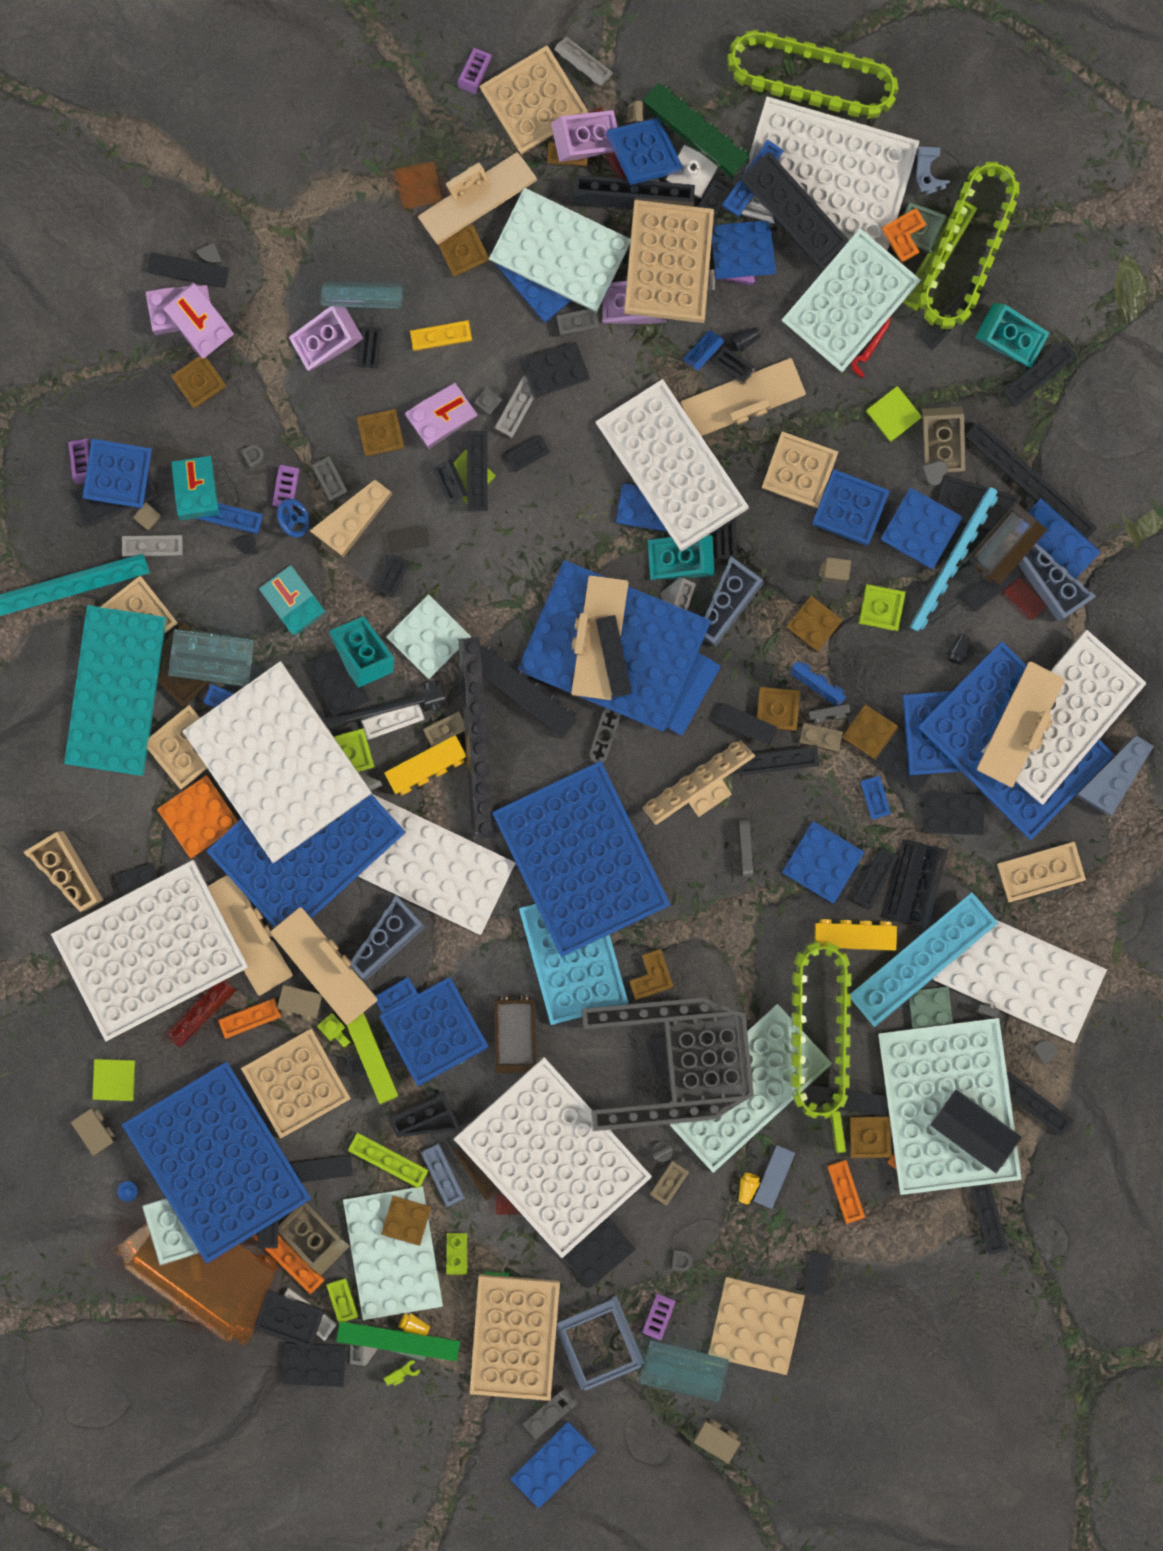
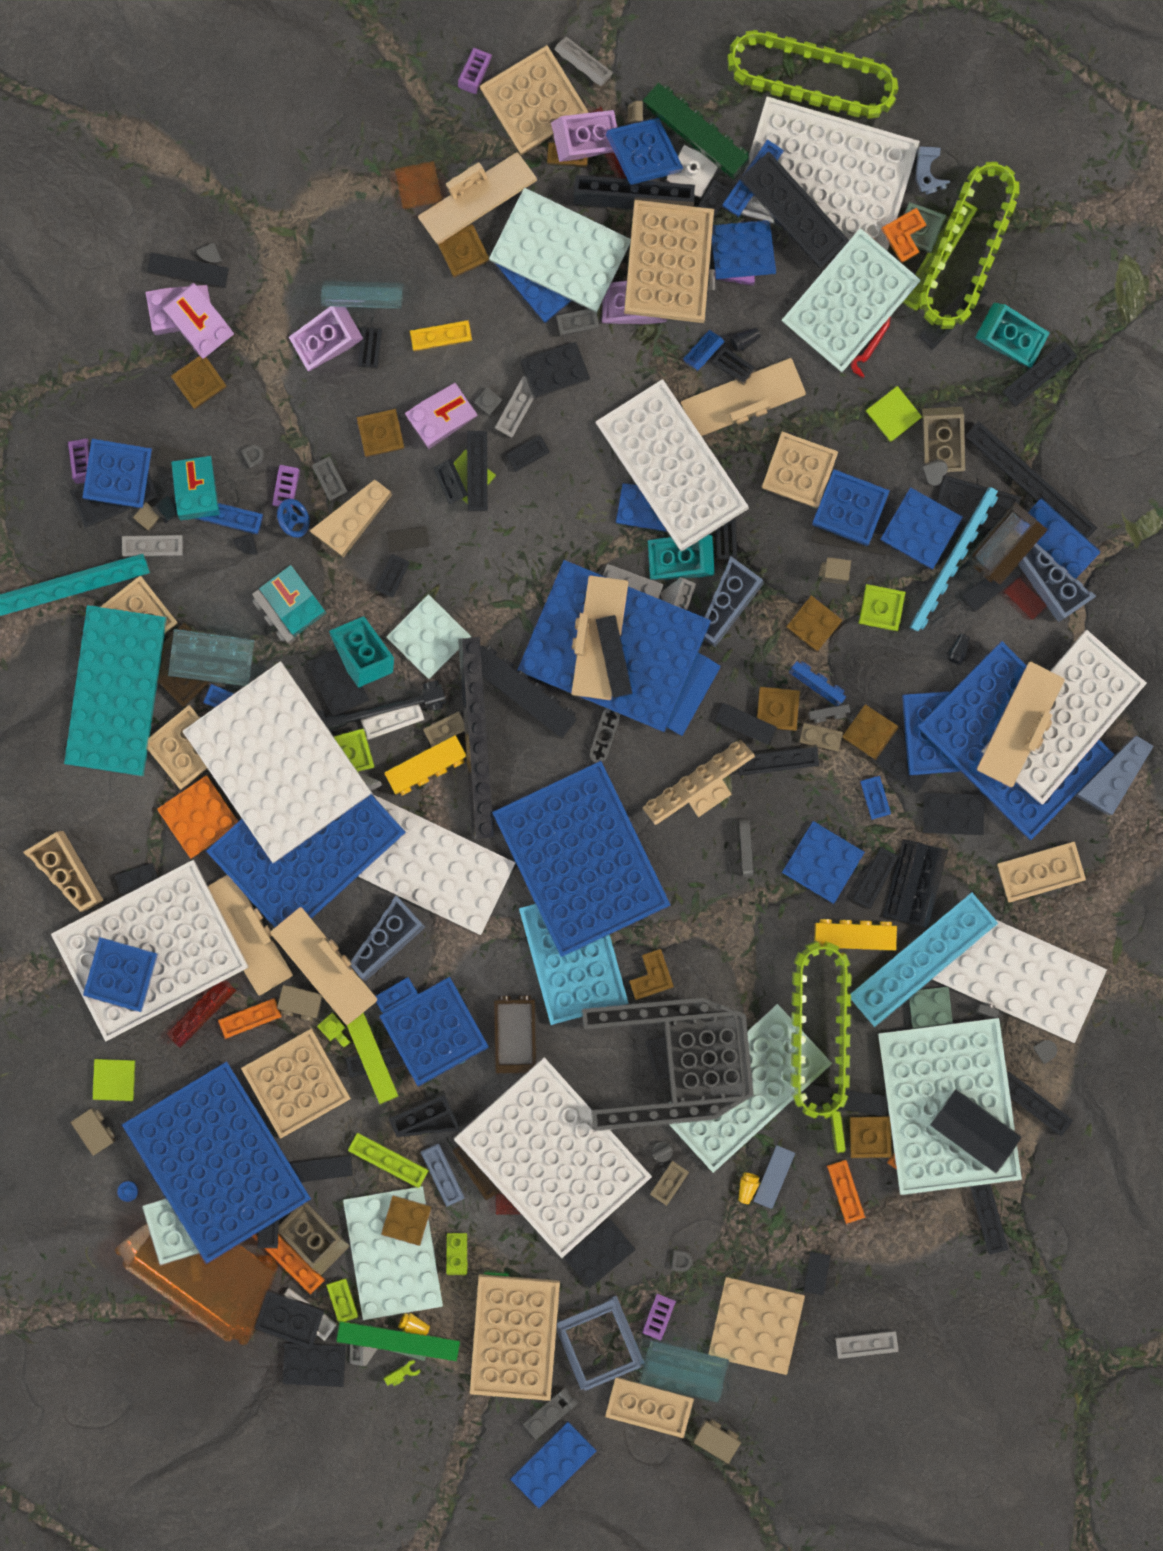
none -> blue plate [83,937,159,1012]
none -> black tile [152,496,178,523]
none -> light grey plate [252,590,296,644]
none -> light grey plate [603,564,664,599]
none -> tan plate [605,1377,694,1438]
none -> light grey plate [835,1331,898,1359]

